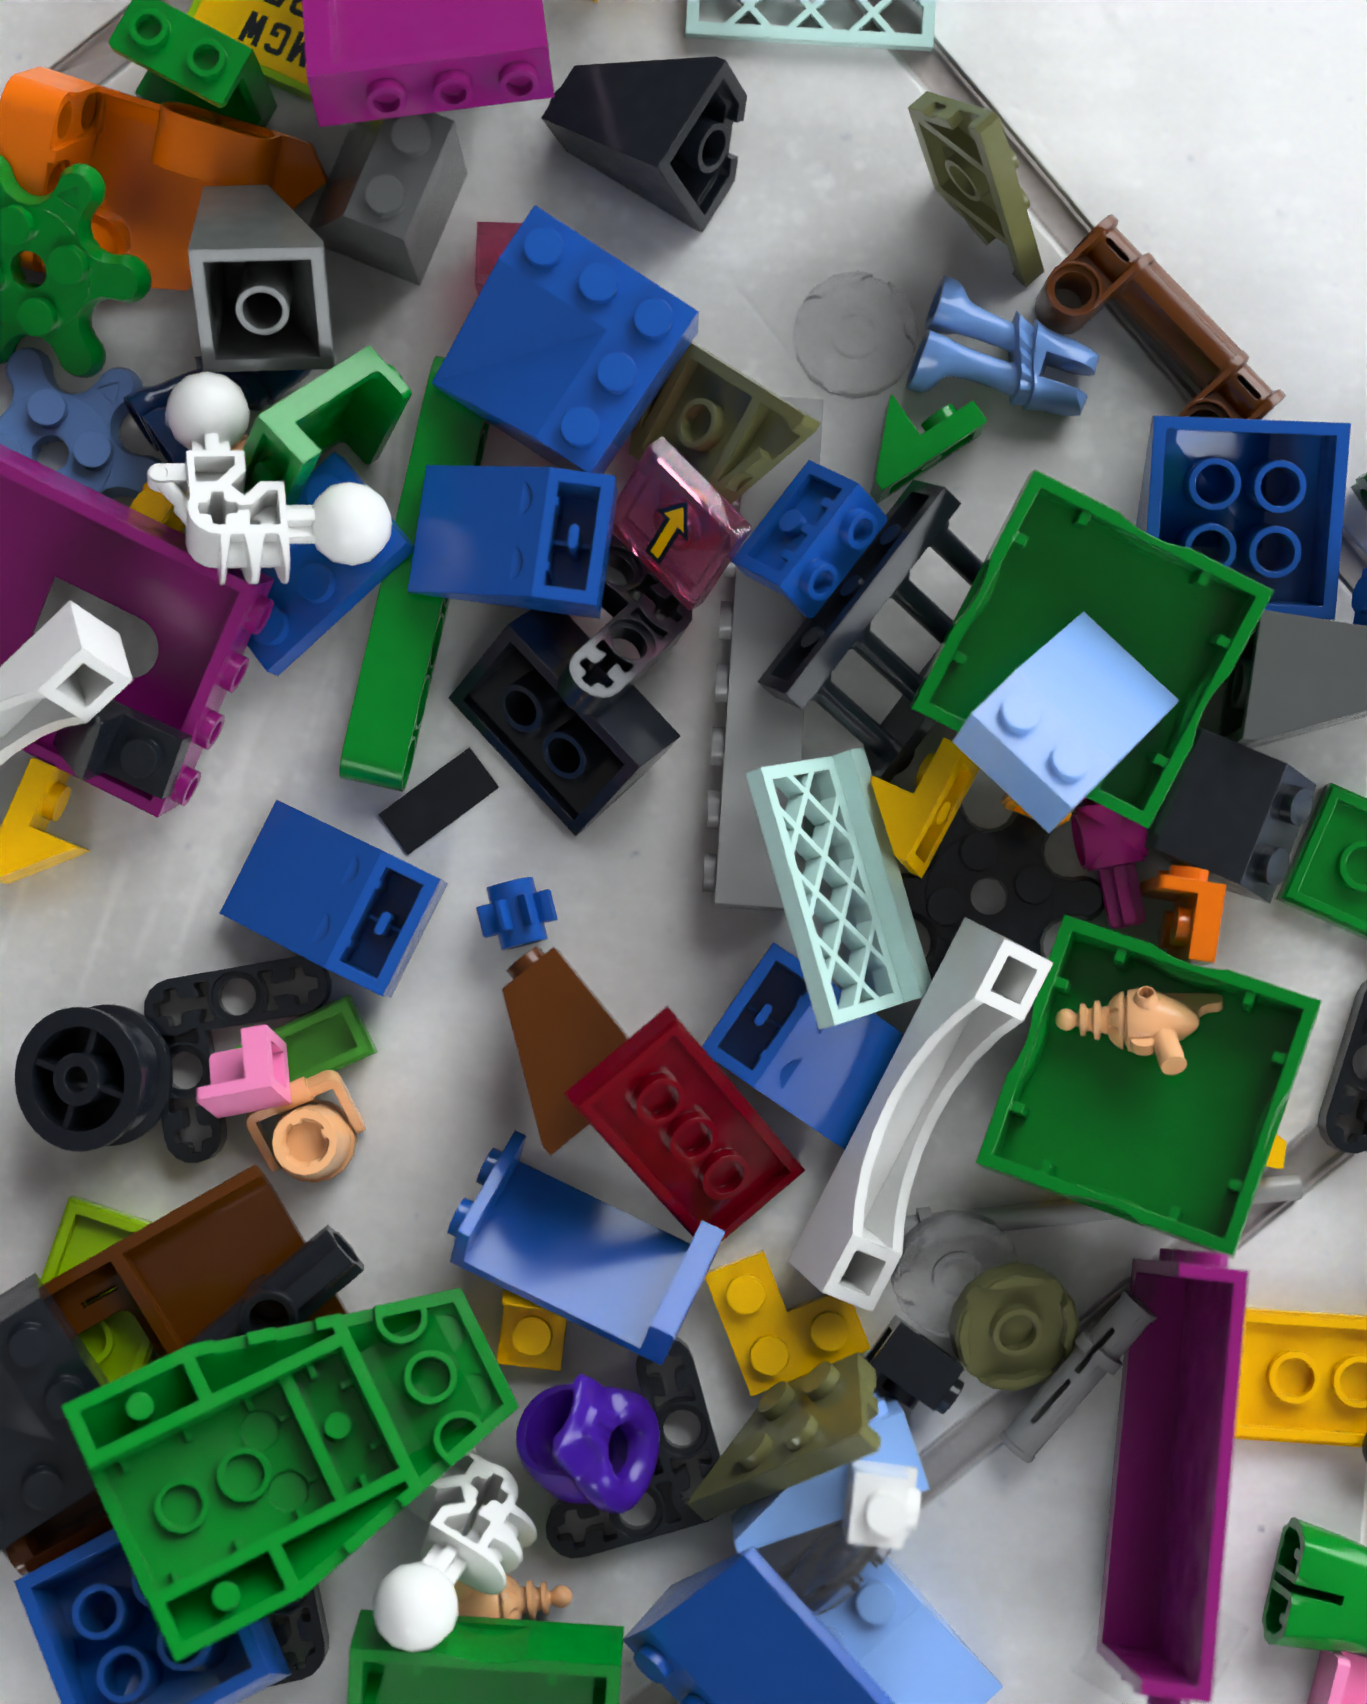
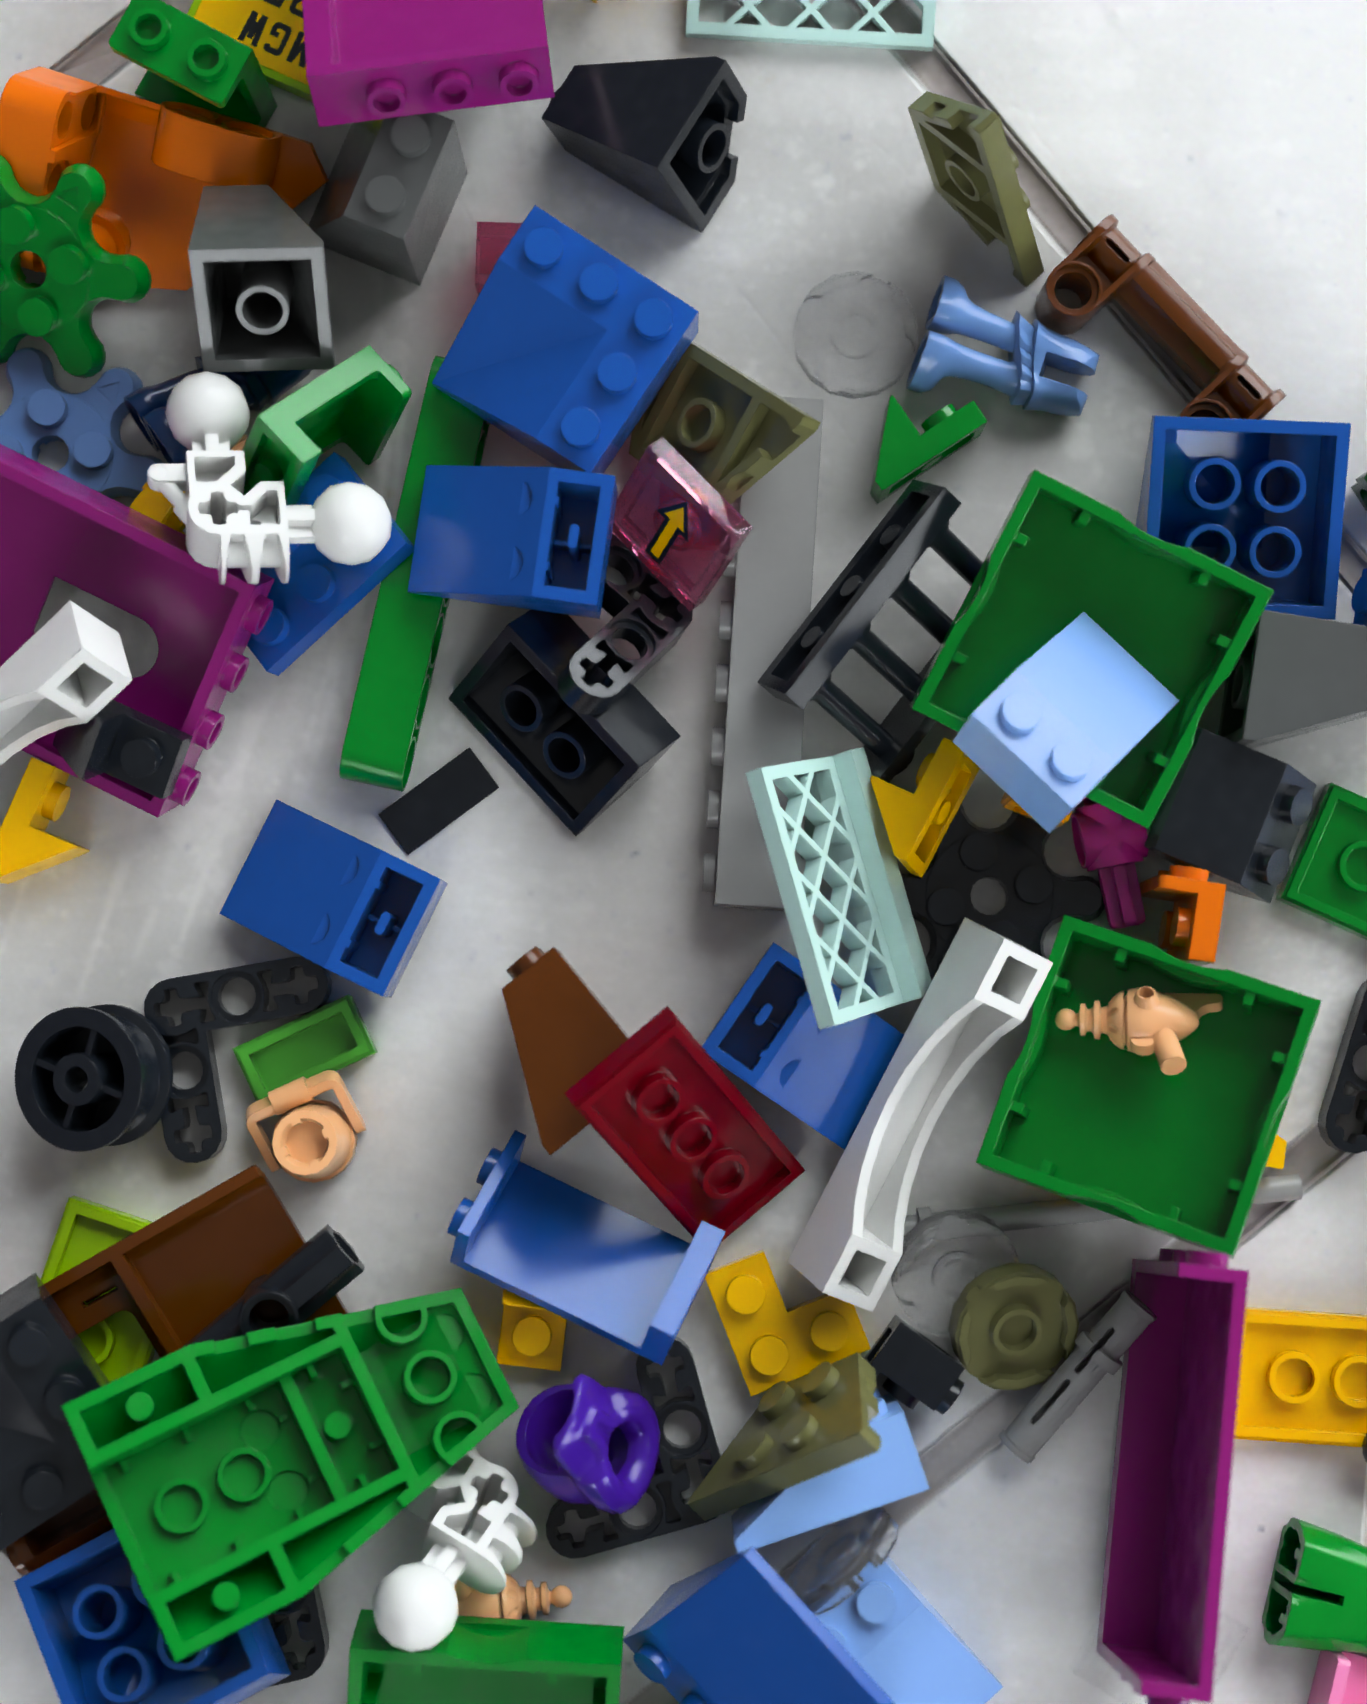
bright pink panel [196,1024,291,1119] -> none
blue gear [476,877,558,951] -> none
blue bracket [731,460,887,619] -> none
white brick [842,1460,920,1550] -> none

